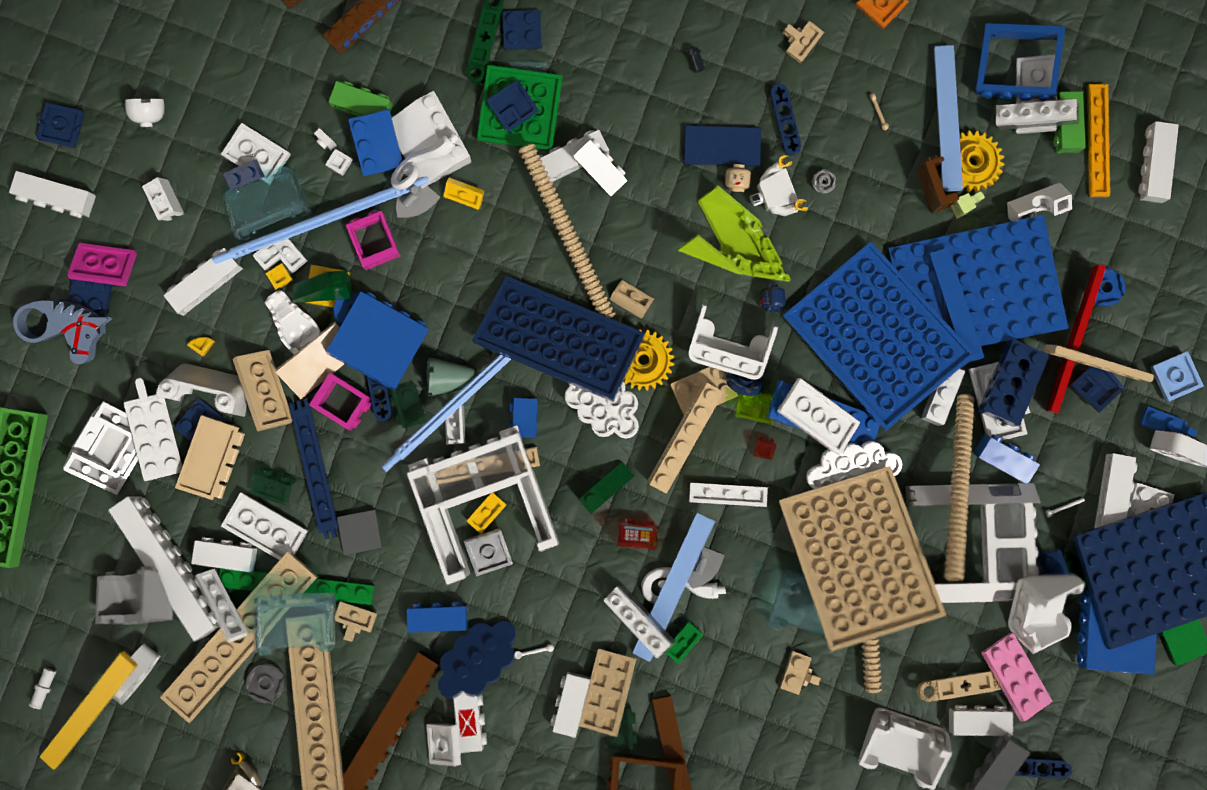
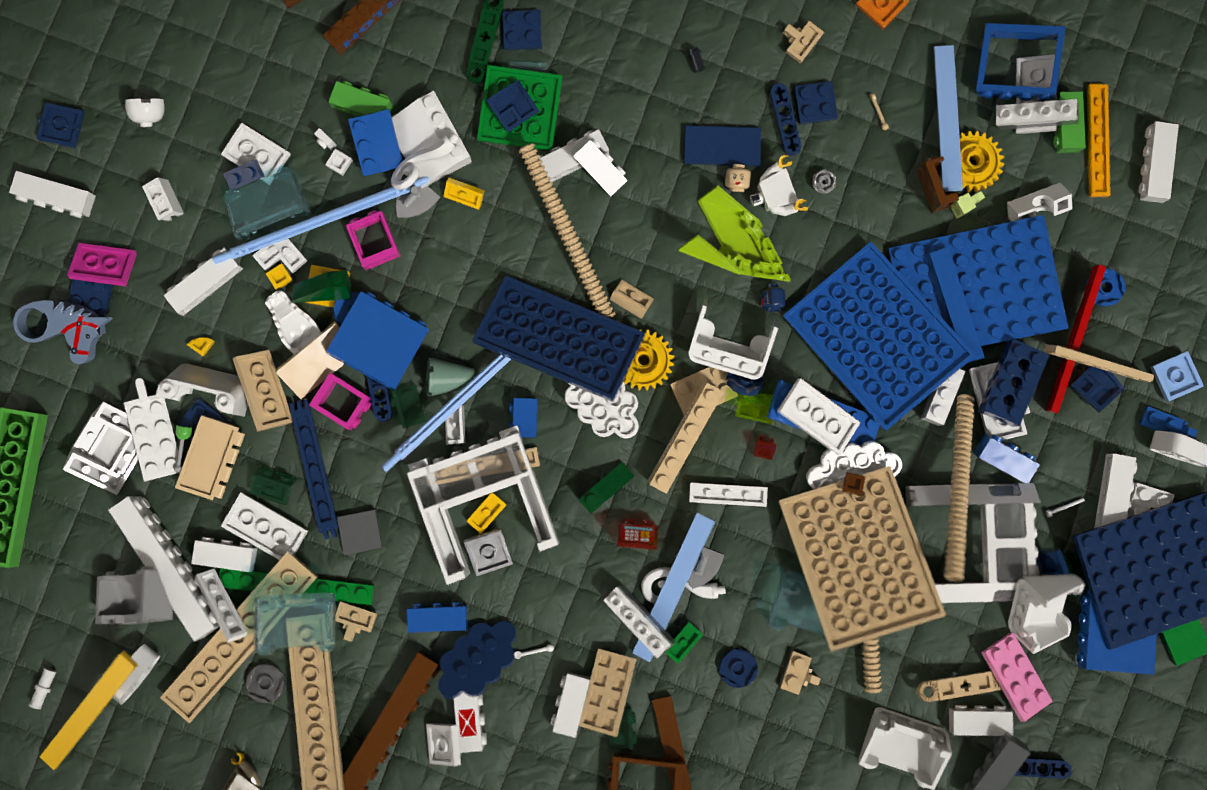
none -> hinge [174,425,192,472]
none -> dark blue tile [719,649,758,688]
none -> dark blue plate [794,81,838,125]
none -> reddish brown tile [842,472,866,496]

